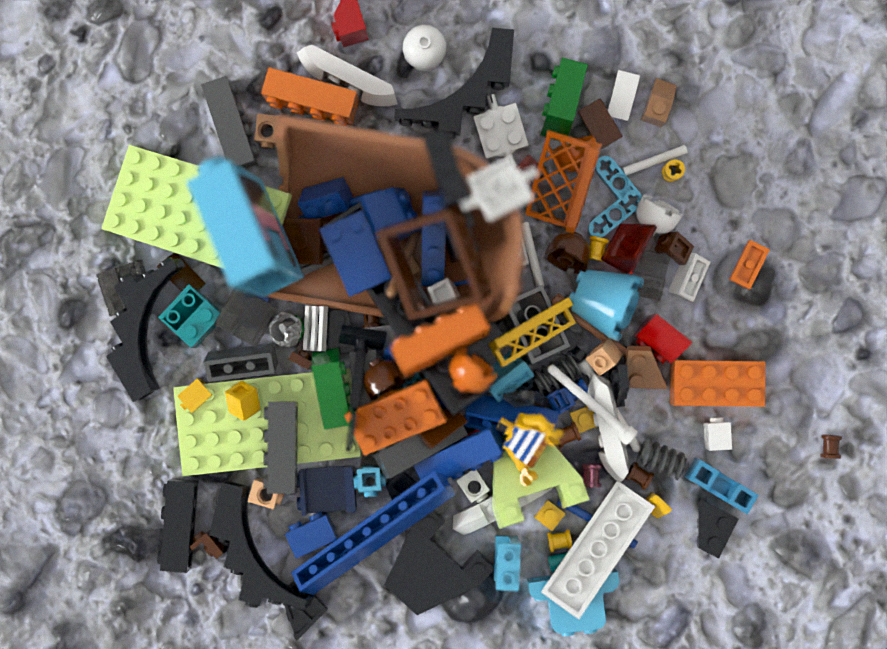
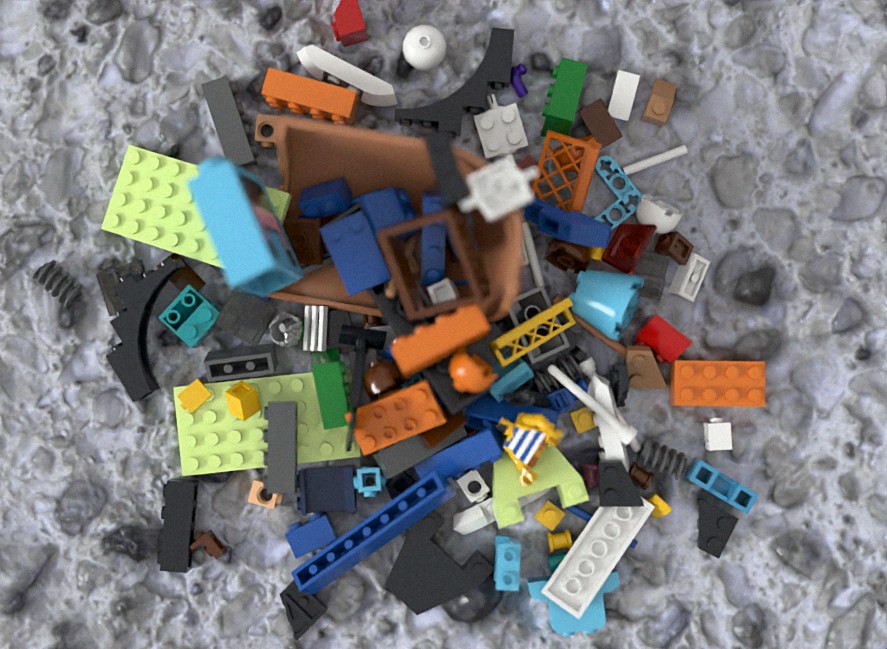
black arch [209,481,313,611] -> none
reddish brown bracket [288,340,314,370] -> none
dark orange bush [556,422,581,448] -> none
light nougat brick [585,338,623,376] -> none
yellow bush [661,159,685,182] -> none
orange plate [728,240,770,290] -> none
reddish brown bush [820,435,842,459] -> none
none -> dark grey piece [32,260,83,309]
none -> dark purple arm [510,63,529,98]
none -> blue slope [524,196,612,248]
none -> black wing [599,460,644,507]

